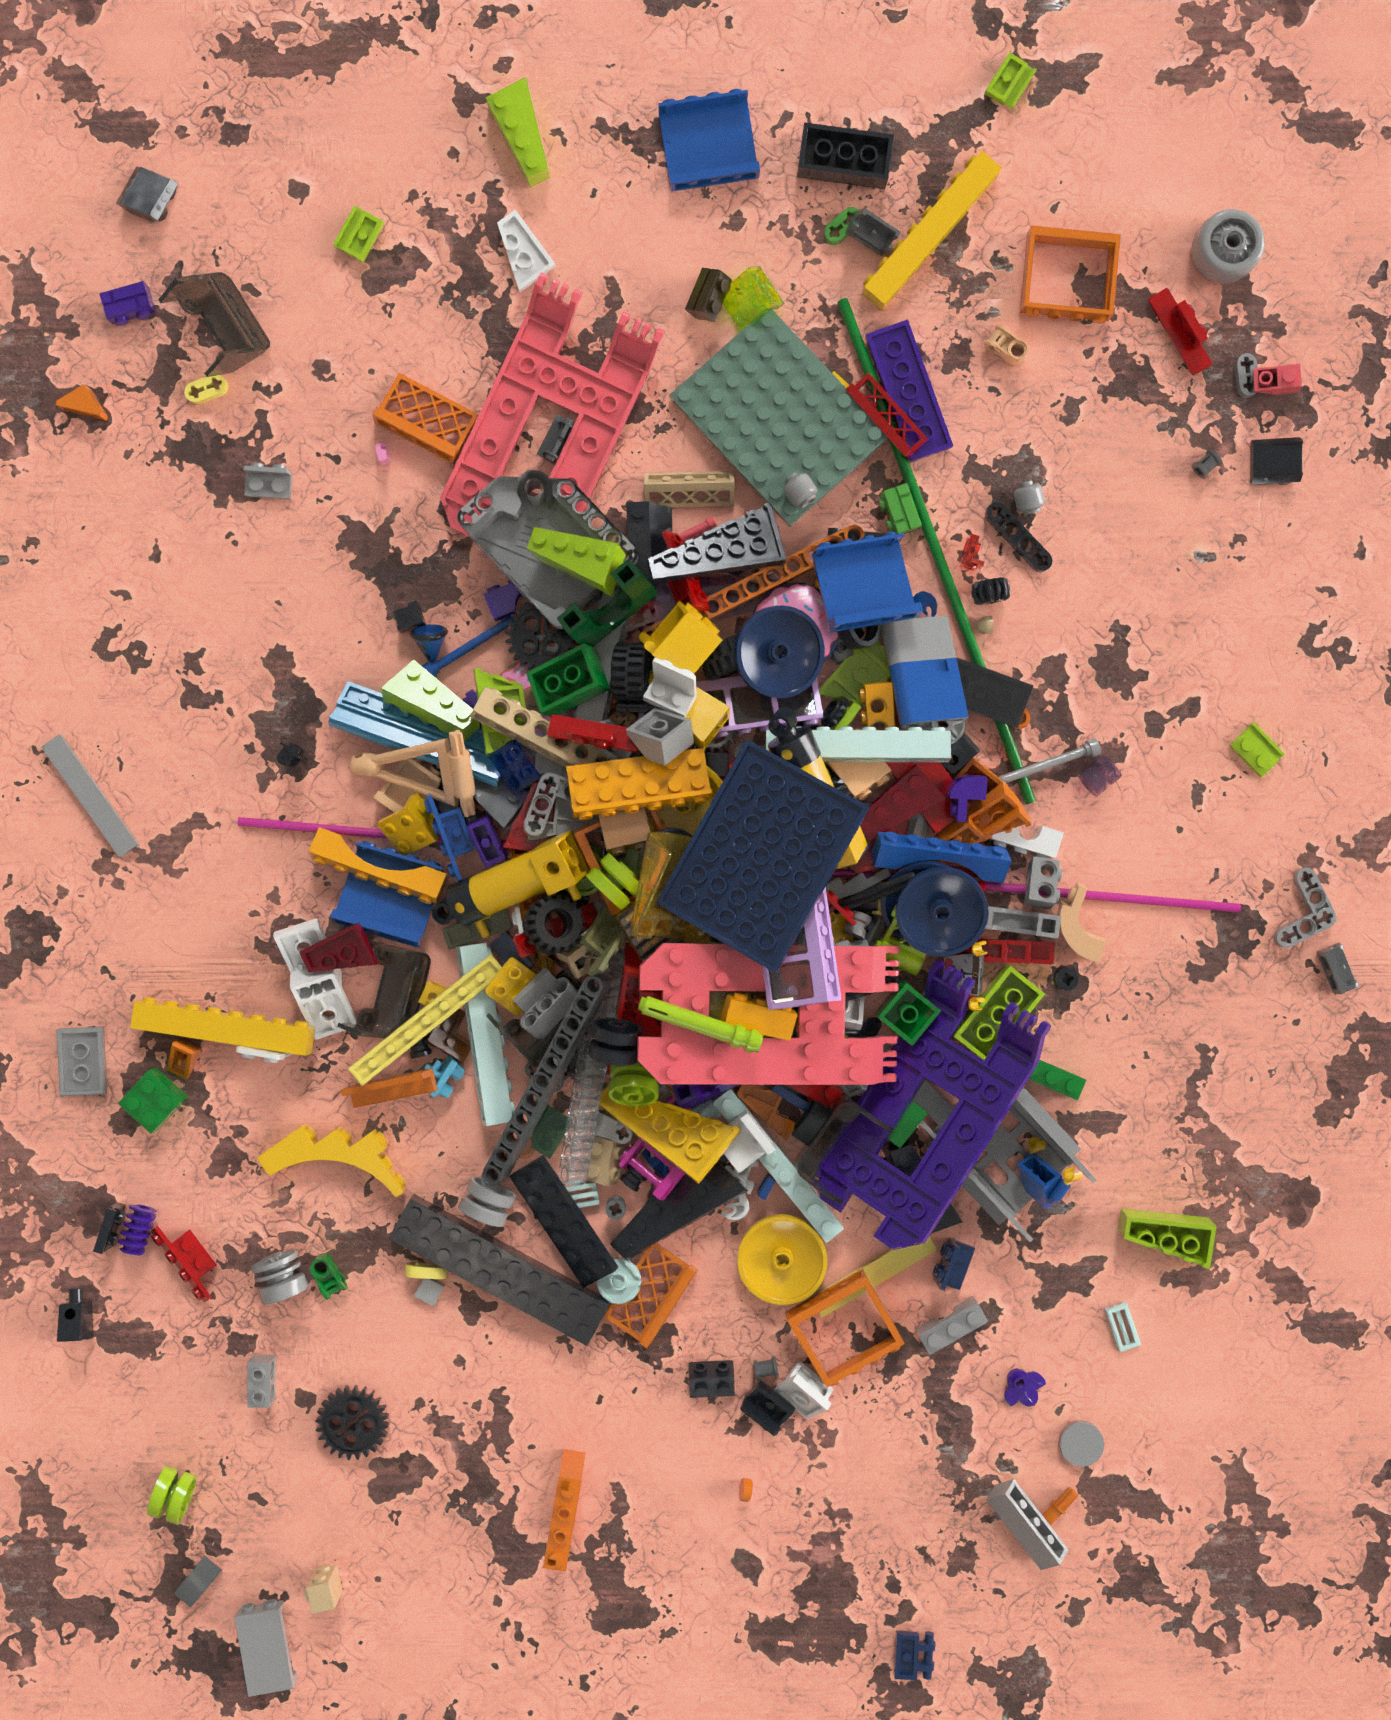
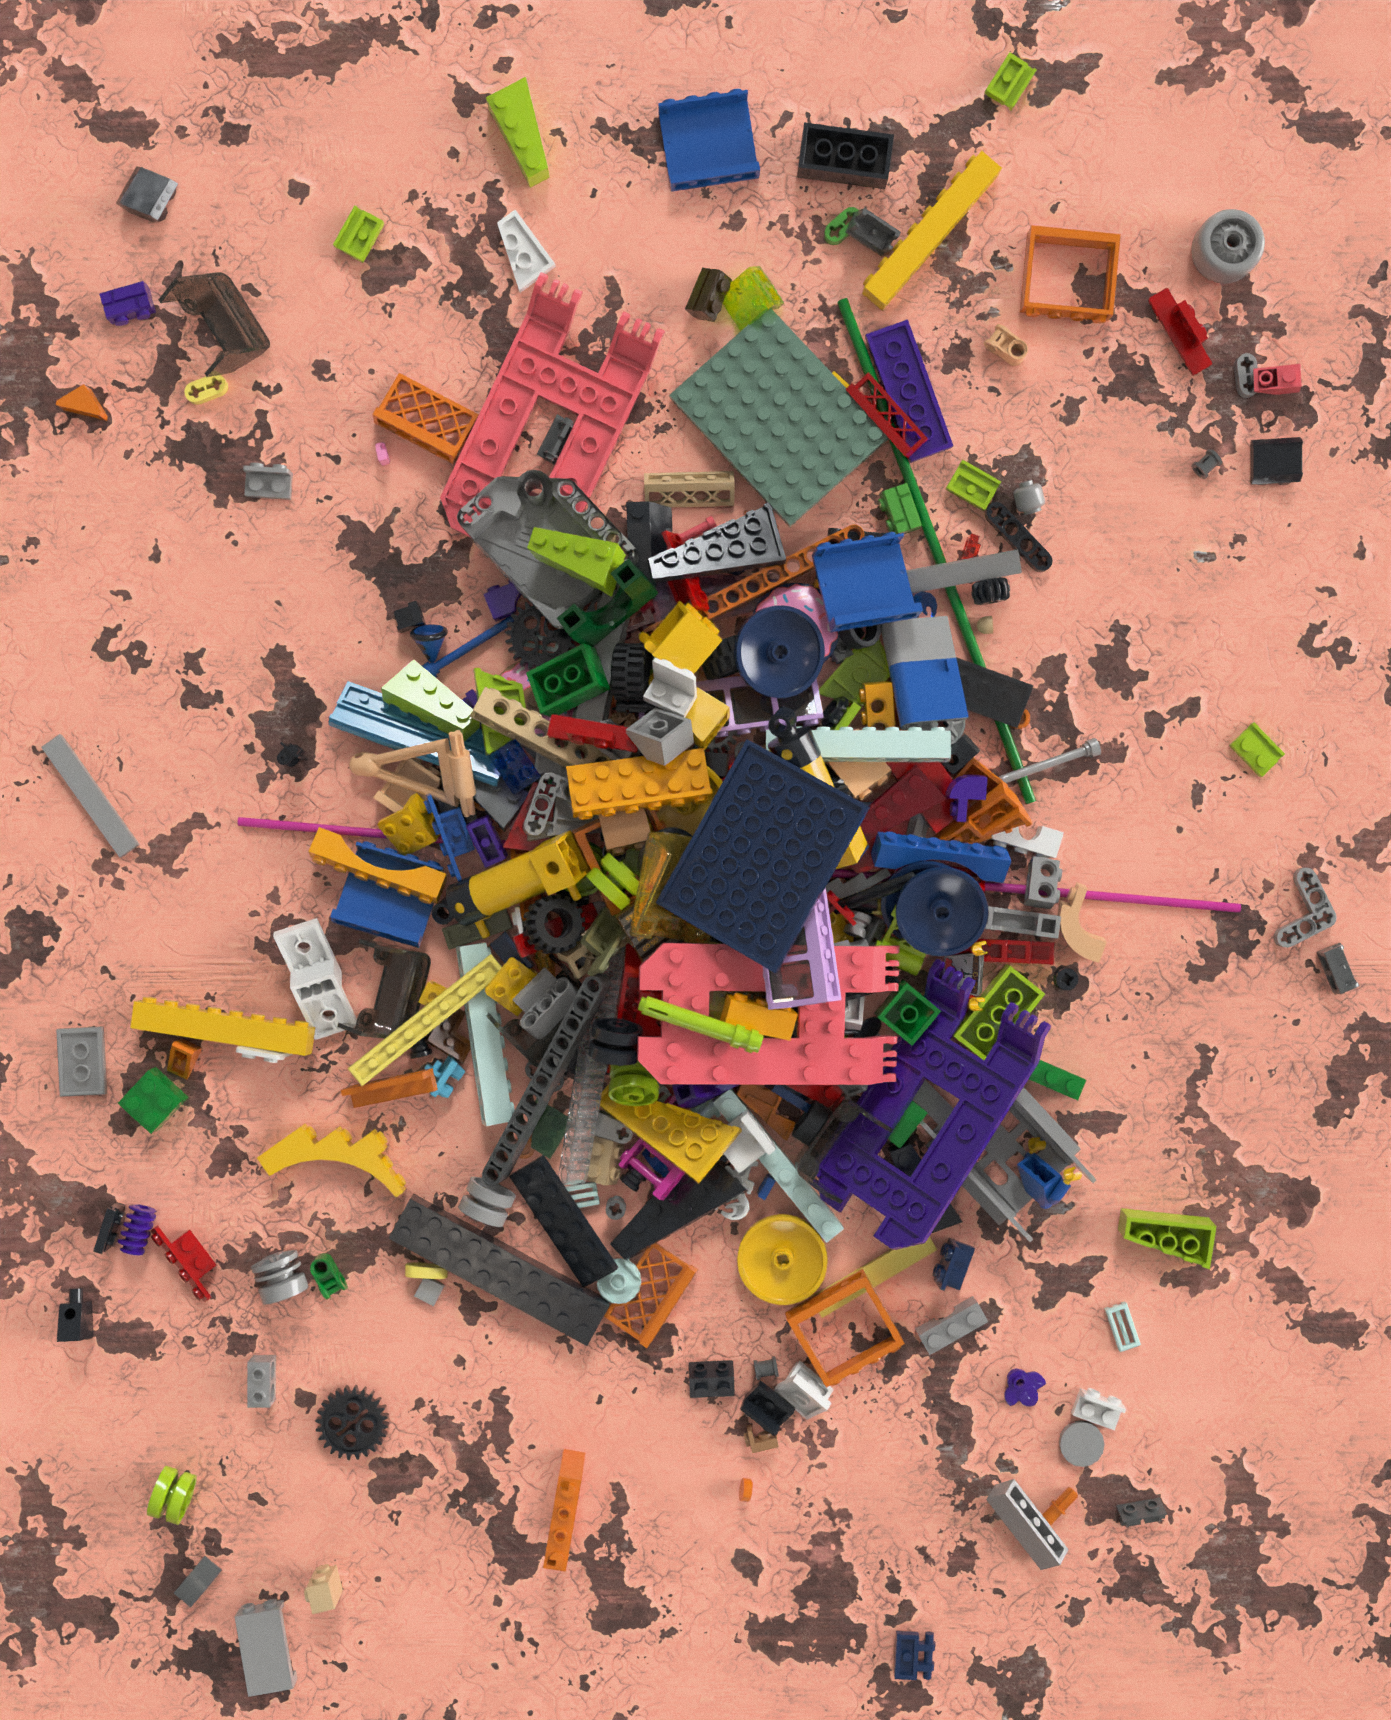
dark red wing [299,922,379,972] -> none
light grey head [783,473,818,508] -> none
clear purple wheel [1078,755,1122,797] -> none
none -> medium nougat bracket [744,1424,779,1453]
none -> light grey tile [906,549,1022,593]
none -> lime plate [945,460,1001,512]
none -> white bracket [1071,1388,1126,1431]
none -> dark grey hinge [1116,1497,1167,1528]

